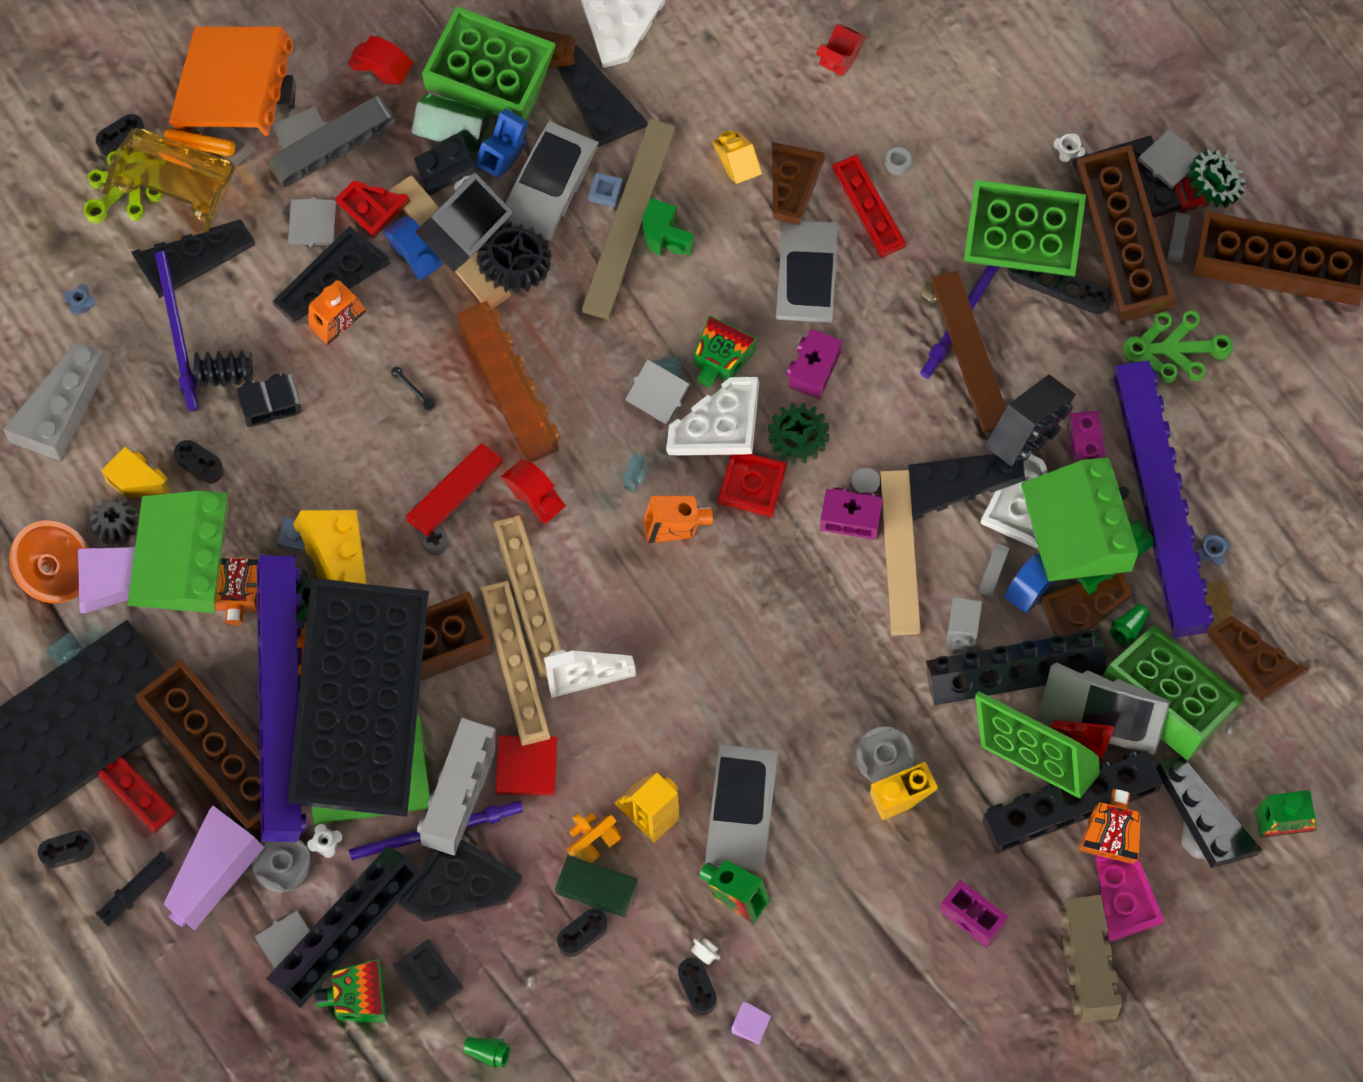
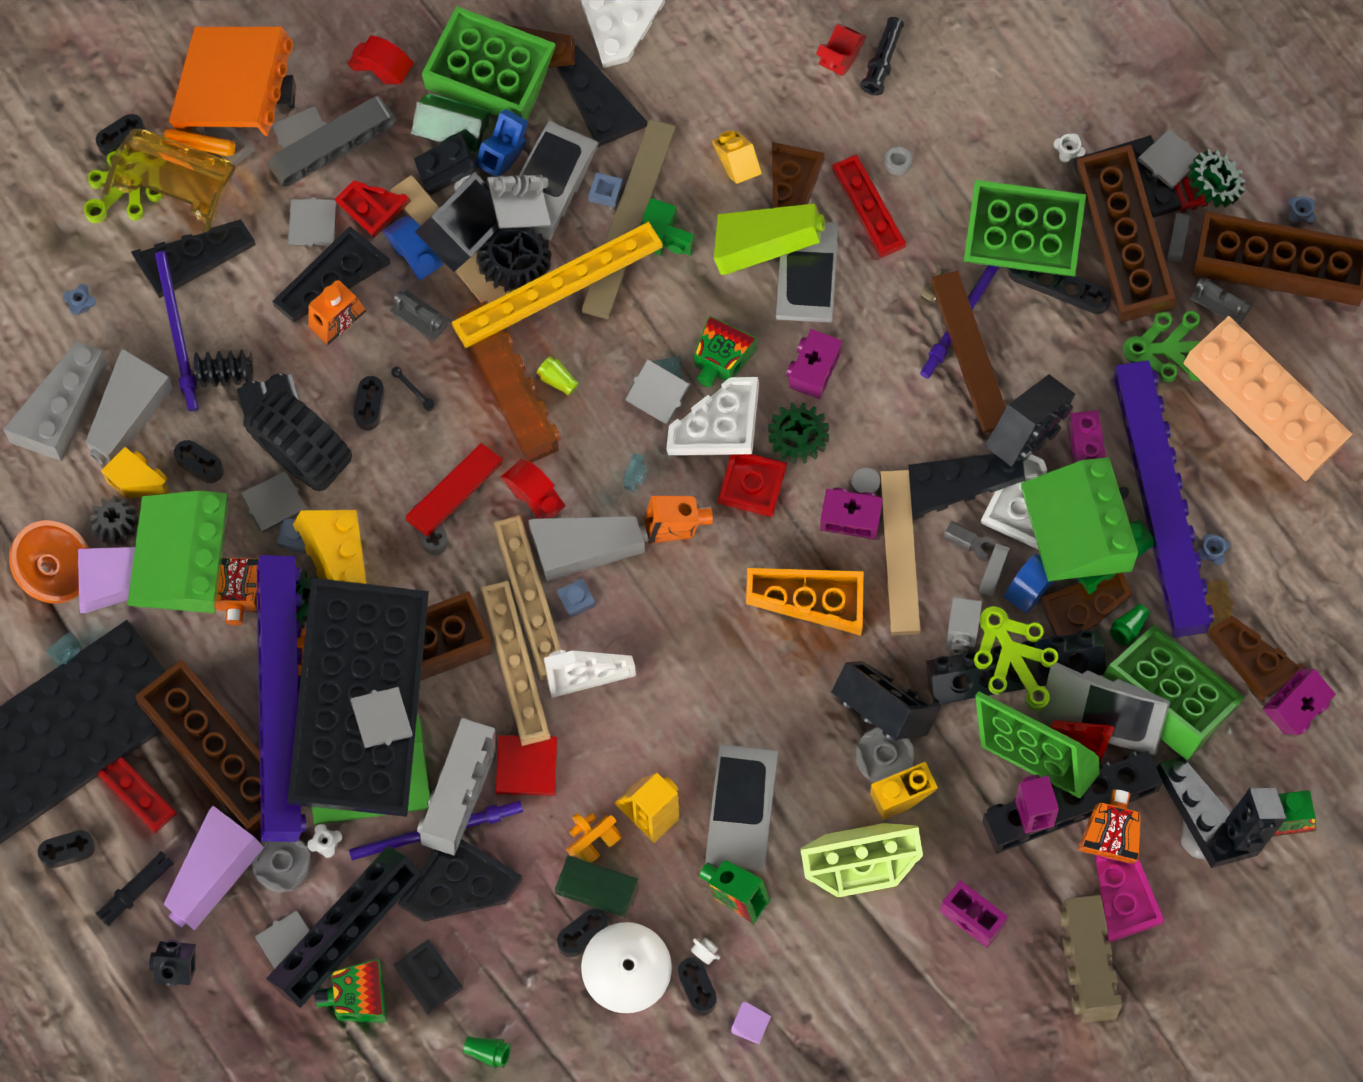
none -> light grey slope [86,349,173,464]
none -> black brick [149,940,196,986]
none -> light grey piece [241,471,307,533]
none -> black tyre [243,386,352,491]
none -> light grey piece [351,687,413,748]
none -> black beam [354,376,385,430]
none -> dark grey hinge [390,291,451,341]
none -> yellow tile [452,221,663,348]
none -> light grey hinge [487,174,551,228]
none -> light grey slope [528,516,649,582]
none -> lime cone [536,356,579,396]
none -> sand blue plate [557,578,596,618]
none -> white dish [581,922,672,1013]
none -> lime slope [714,204,825,275]
none -> light orange wedge [746,568,864,636]
none -> yellowish green wedge [800,823,923,897]
none -> black wedge [831,661,942,741]
none -> black pin [860,17,904,96]
none -> flat silver bar [943,521,996,561]
none -> lime plant [974,606,1058,711]
none -> magenta brick [1015,775,1059,834]
none -> light nougat brick [1183,316,1352,482]
none -> dark grey hinge [1190,277,1253,325]
none -> black brick [1225,788,1287,853]
none -> magenta brick [1262,668,1336,735]
none -> sand blue plate [1288,196,1316,224]

